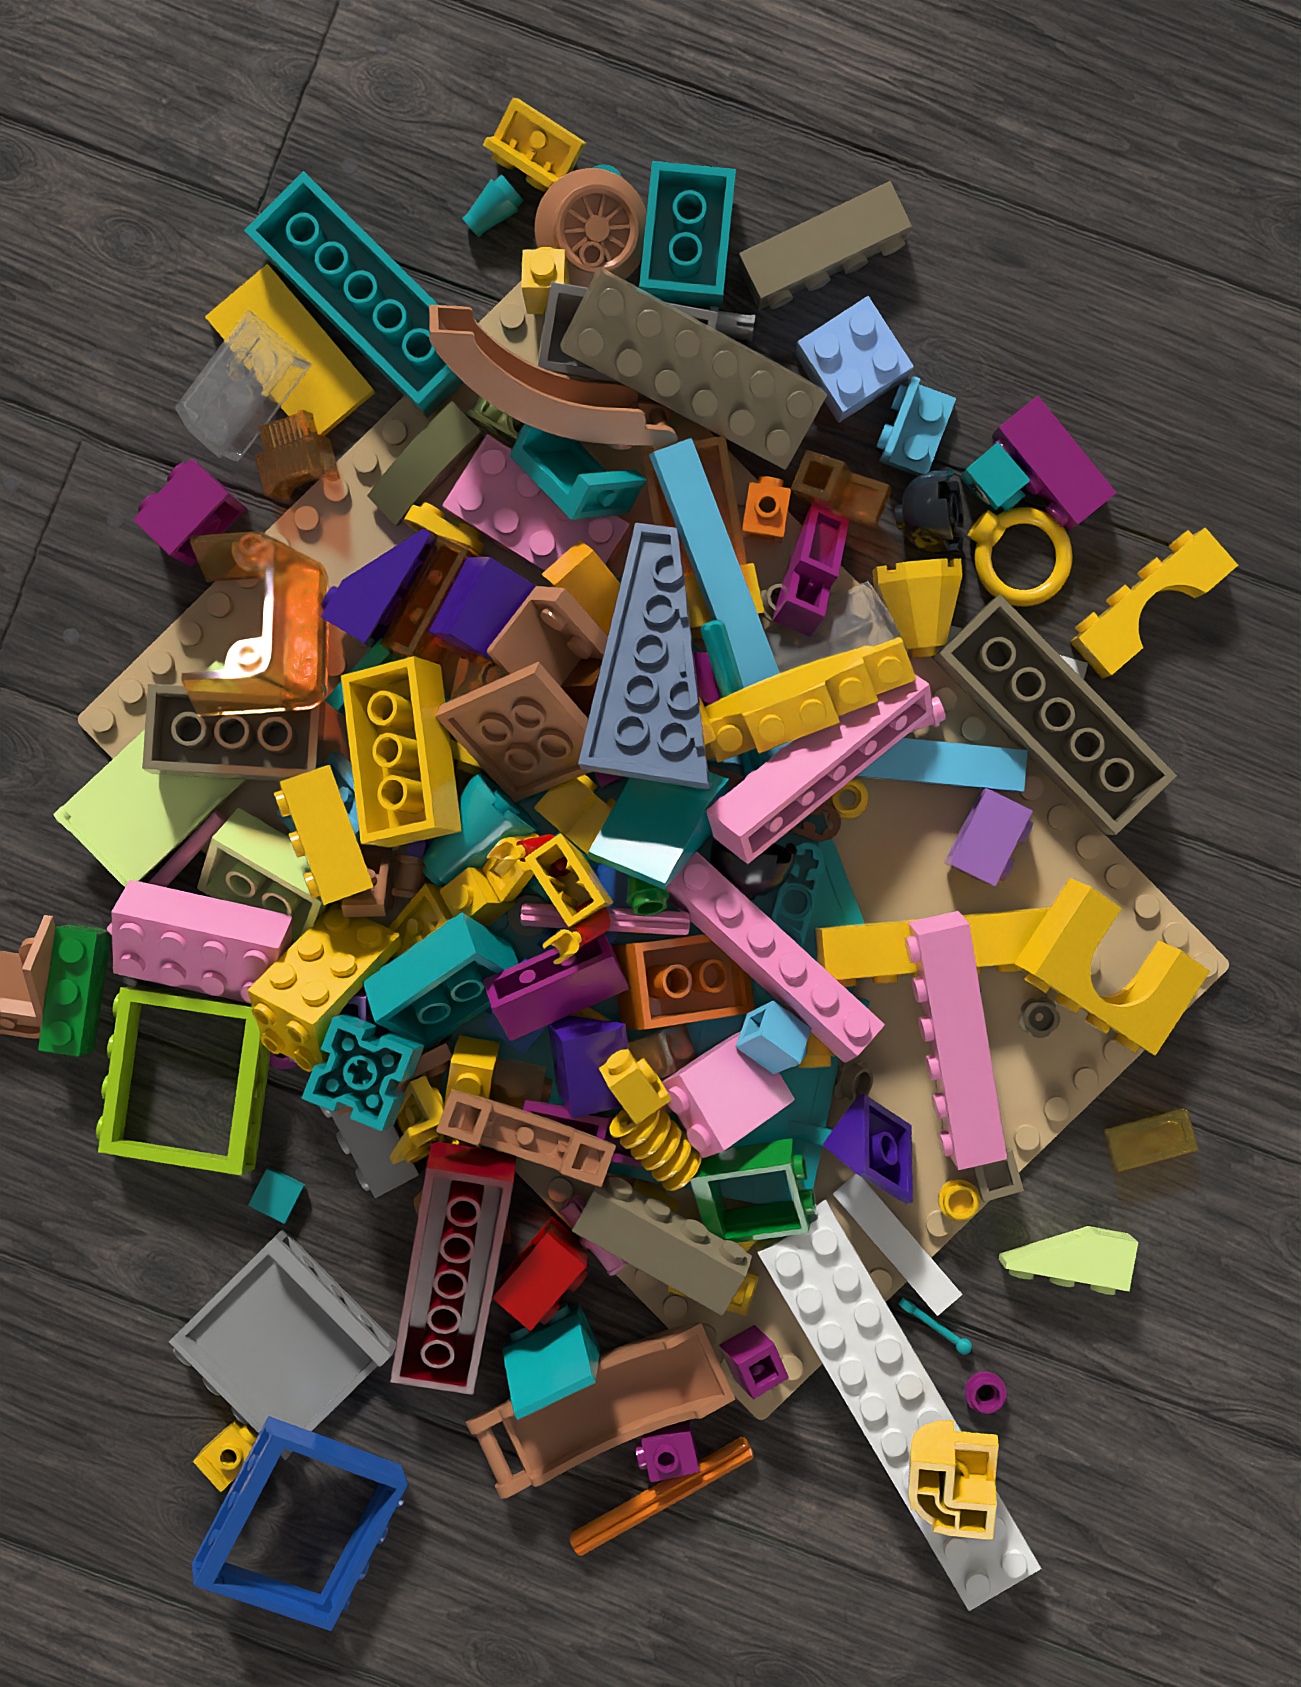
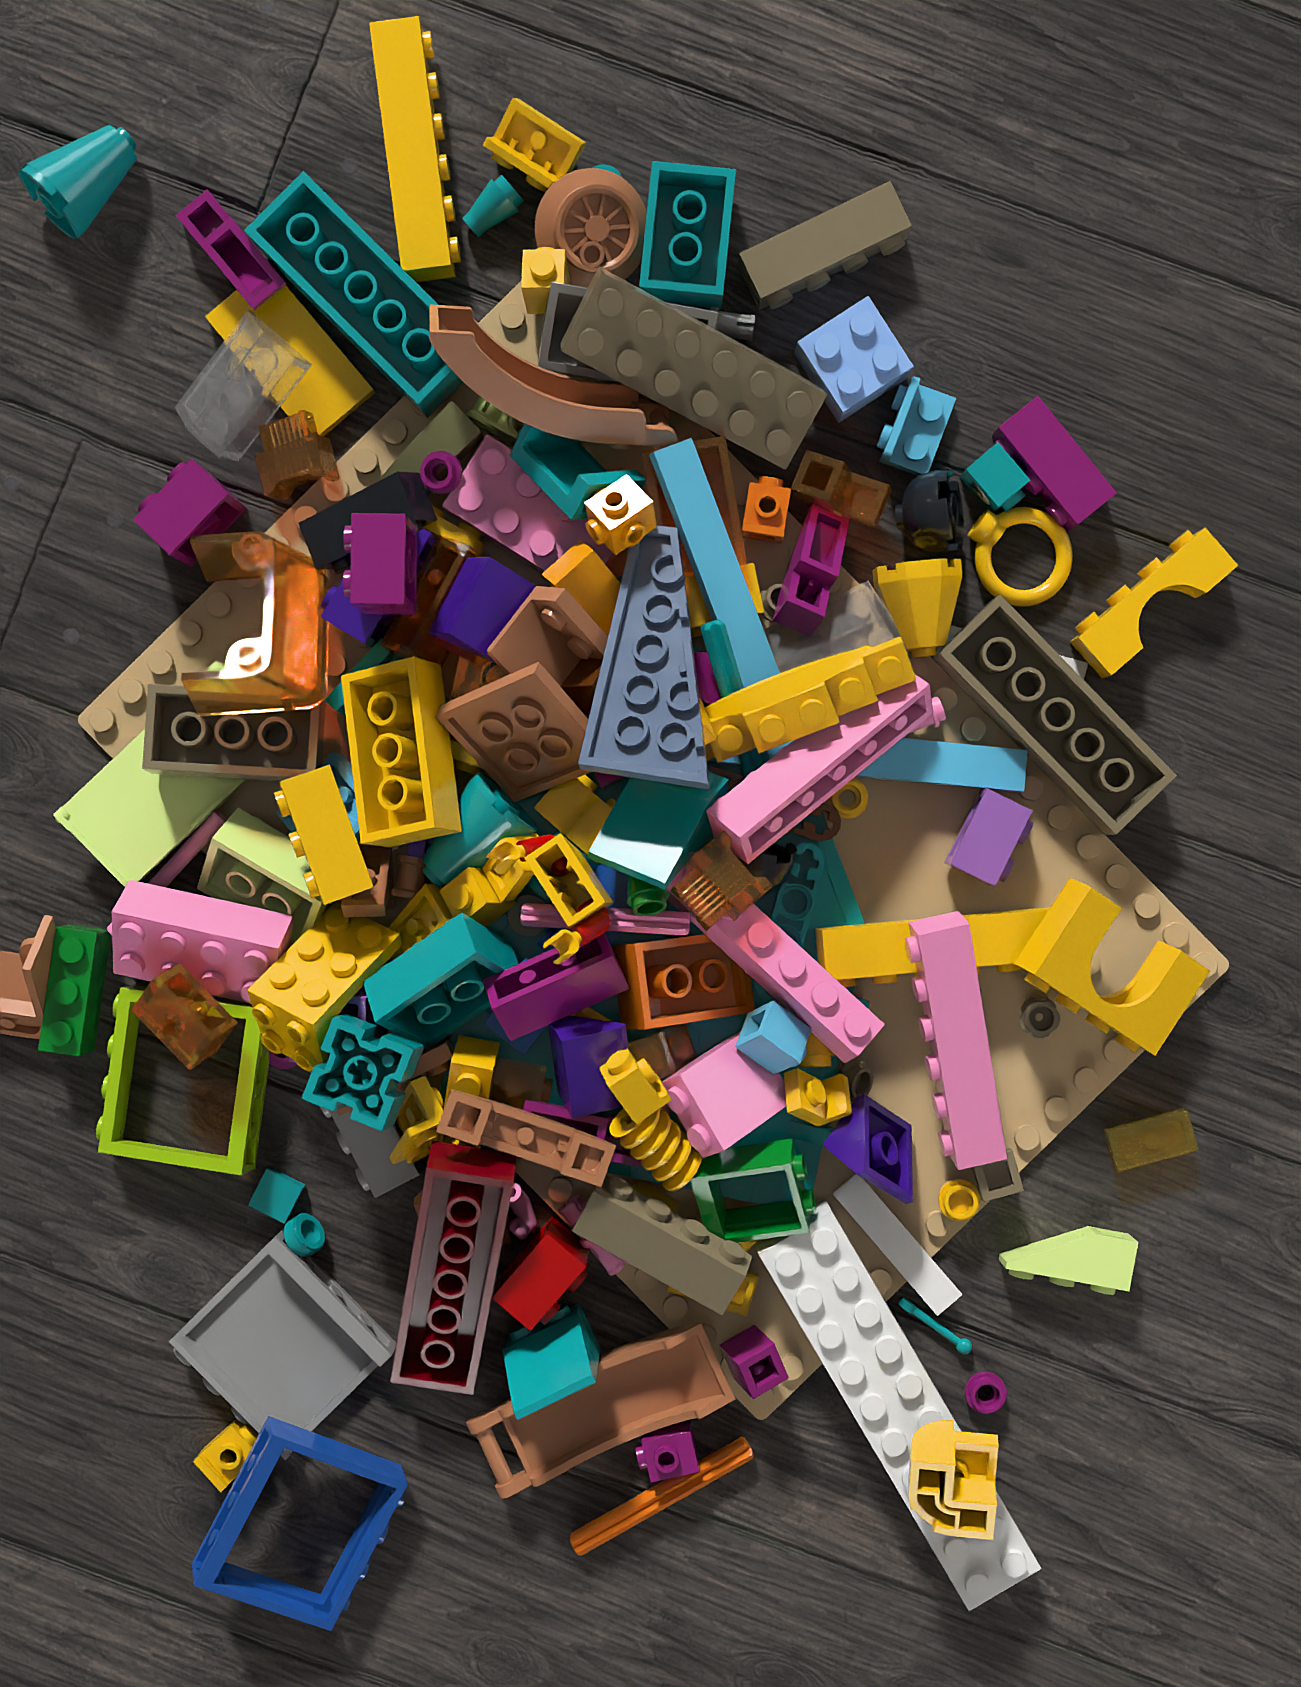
none -> teal cone [17,125,137,239]
none -> clear orange brick [132,963,238,1070]
none -> magenta slope [175,189,286,311]
none -> teal tile [284,1213,325,1258]
none -> black brick [298,471,437,574]
none -> magenta brick [343,513,418,615]
none -> yellow brick [369,16,461,282]
none -> magenta plate [420,451,462,494]
none -> bright pink arm [508,1183,538,1240]
none -> light orange brick [584,474,657,555]
none -> clear orange piece [671,831,772,932]
none -> yellow bracket [784,1068,852,1127]

